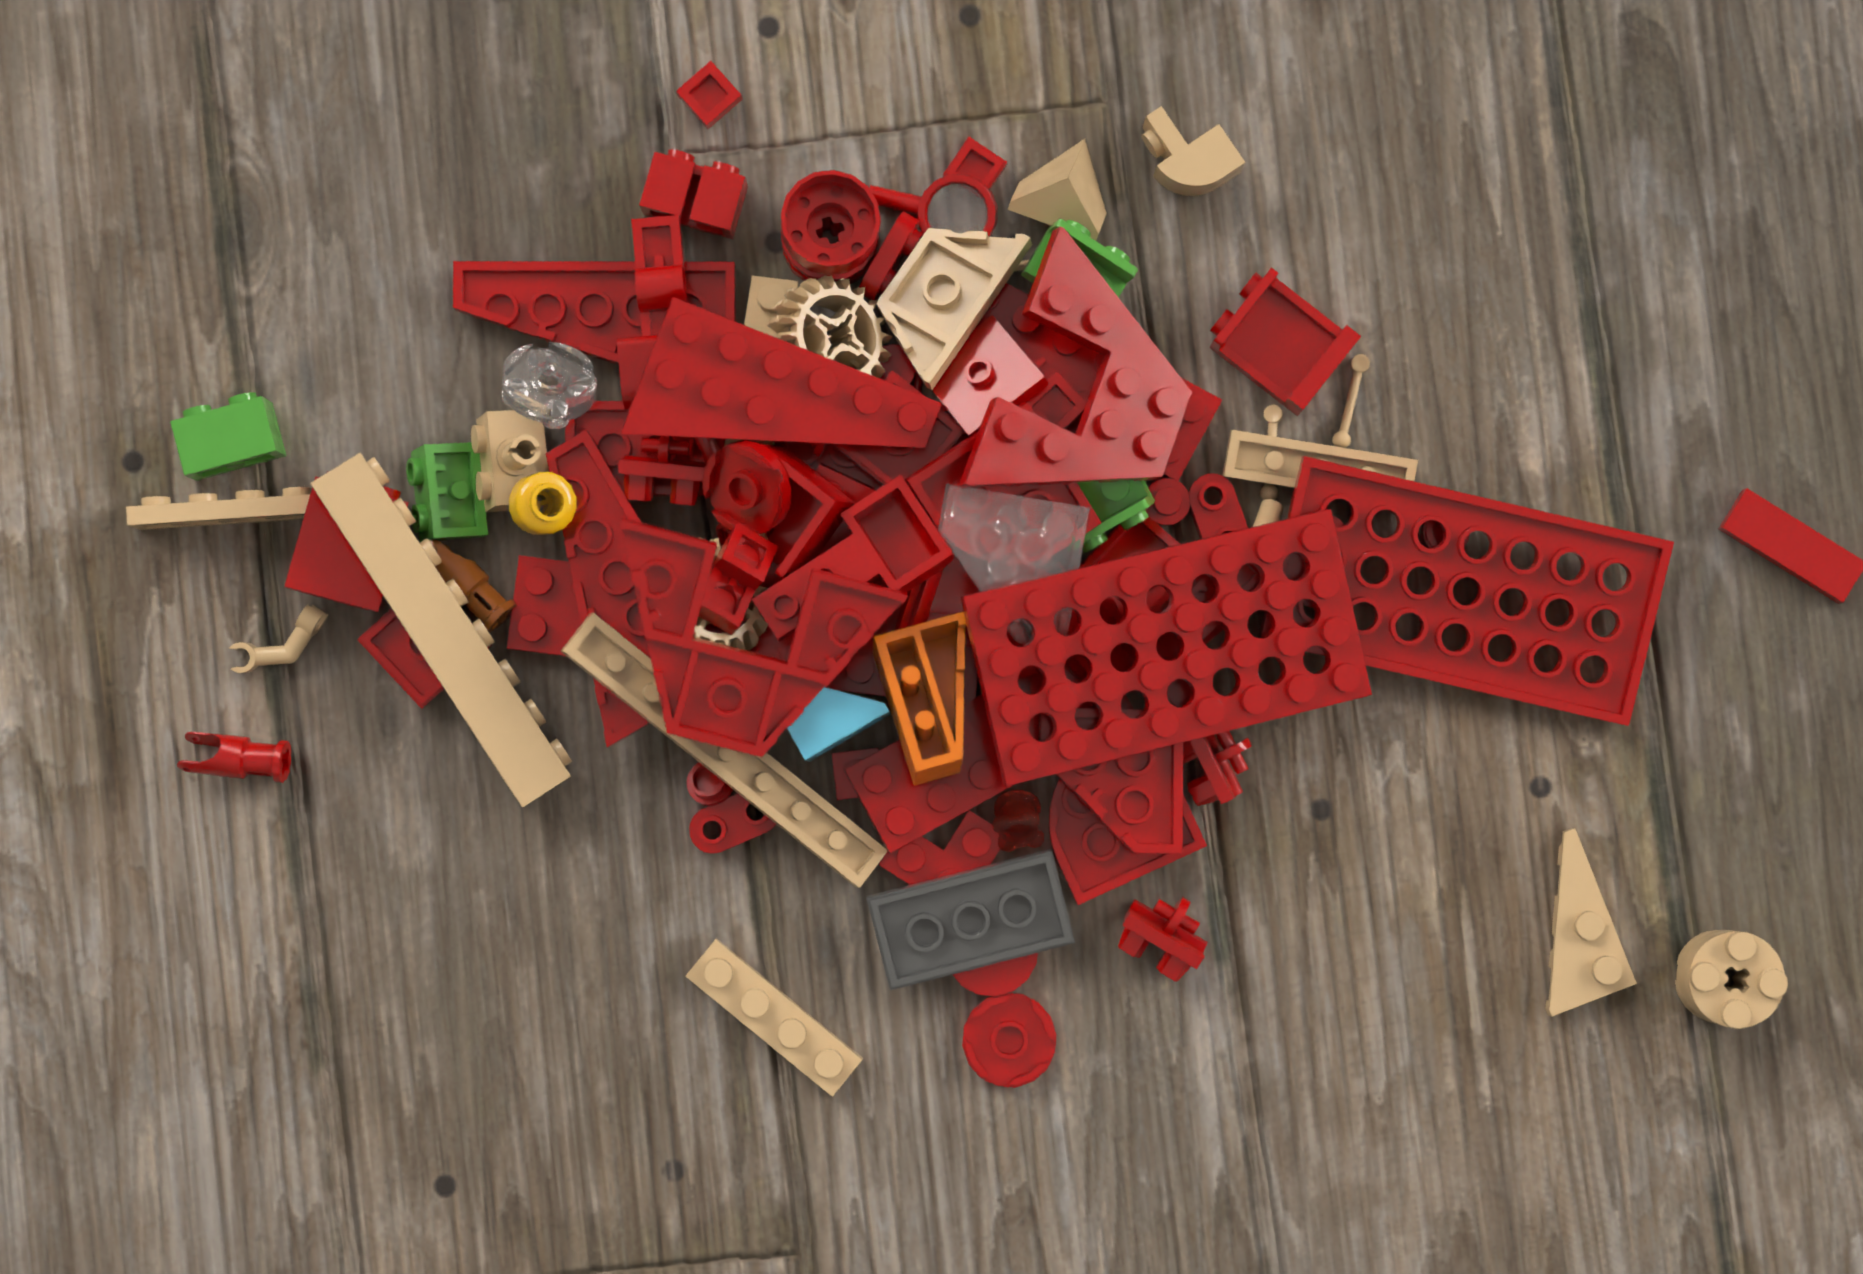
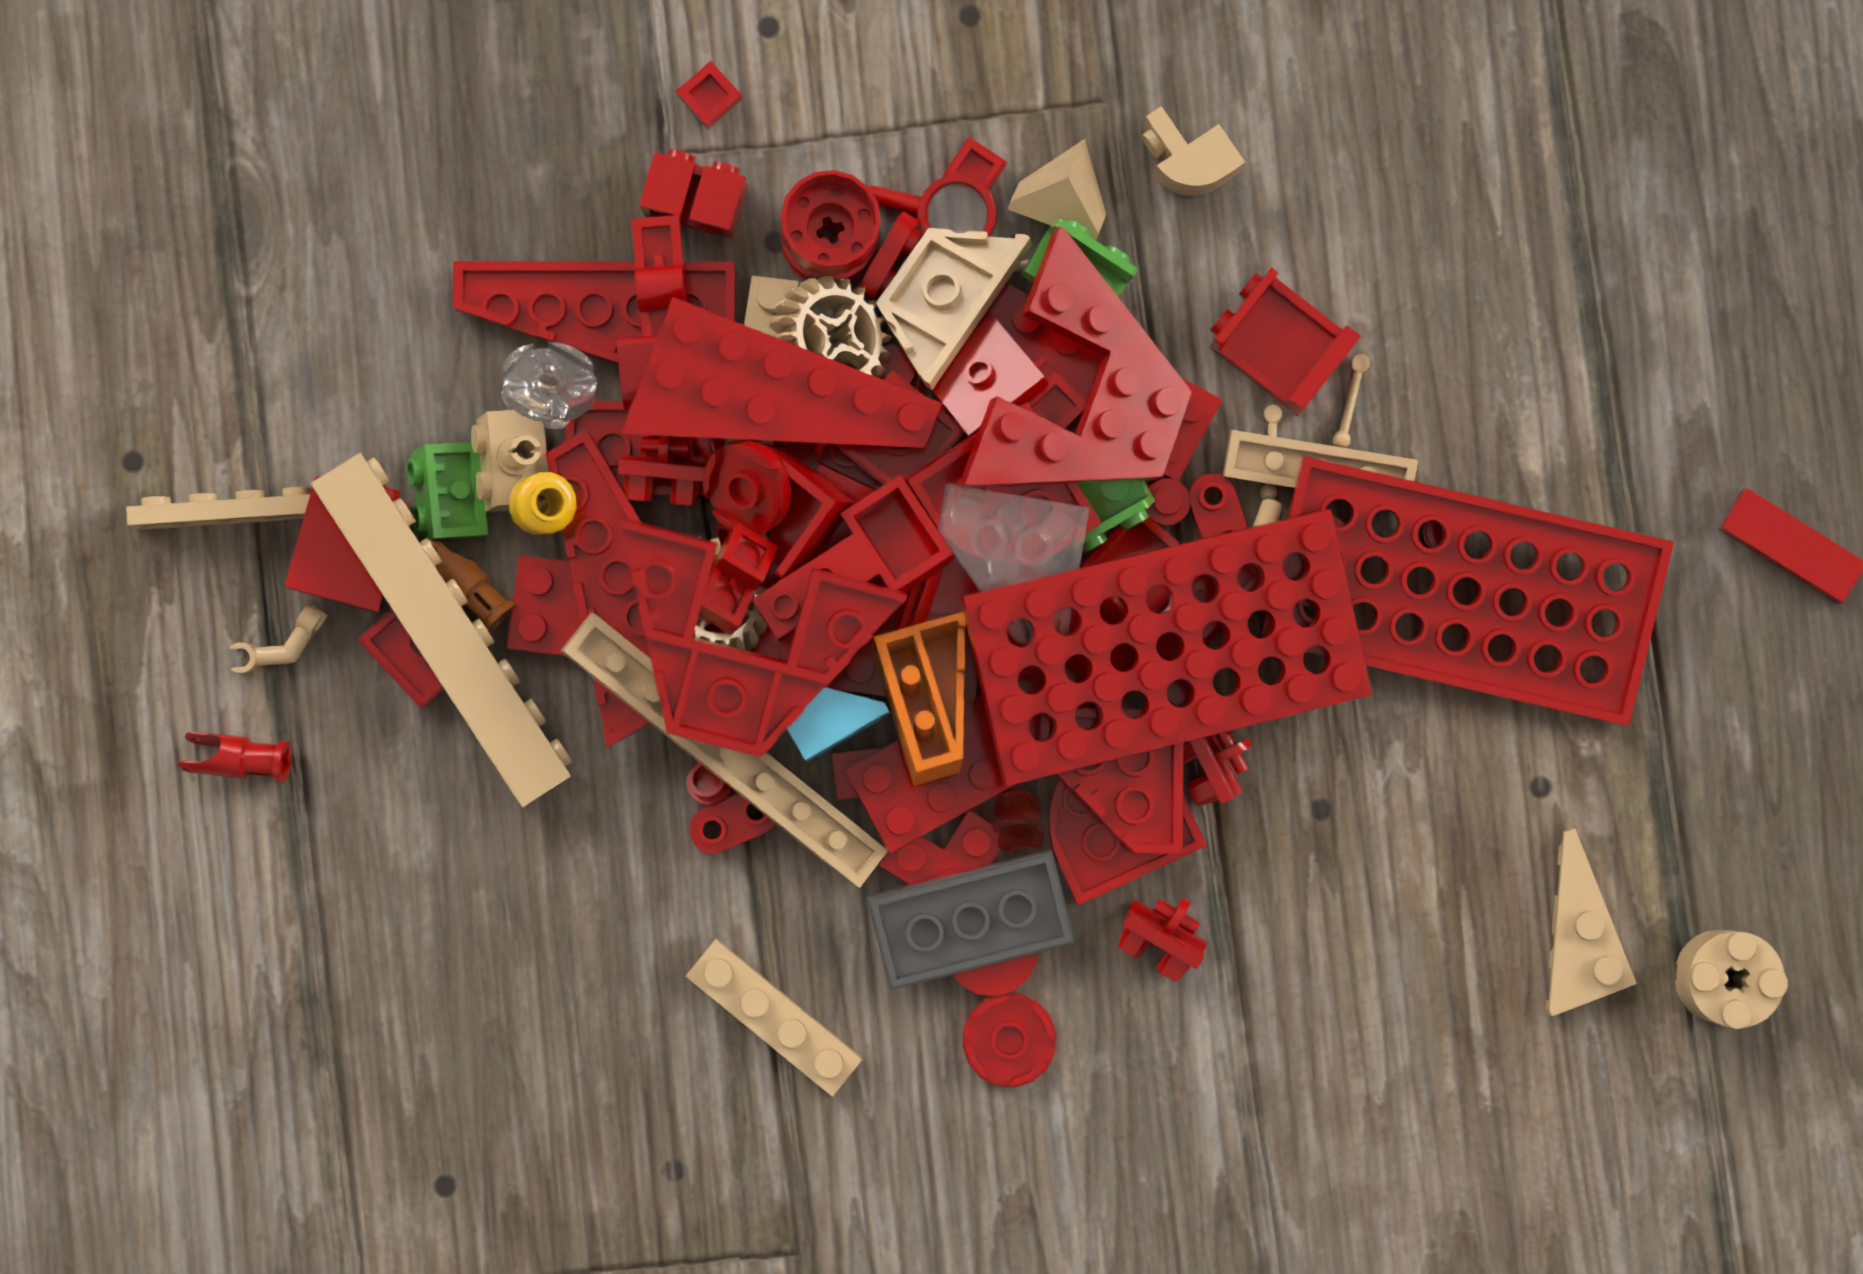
bright green brick [170,392,287,481] -> none

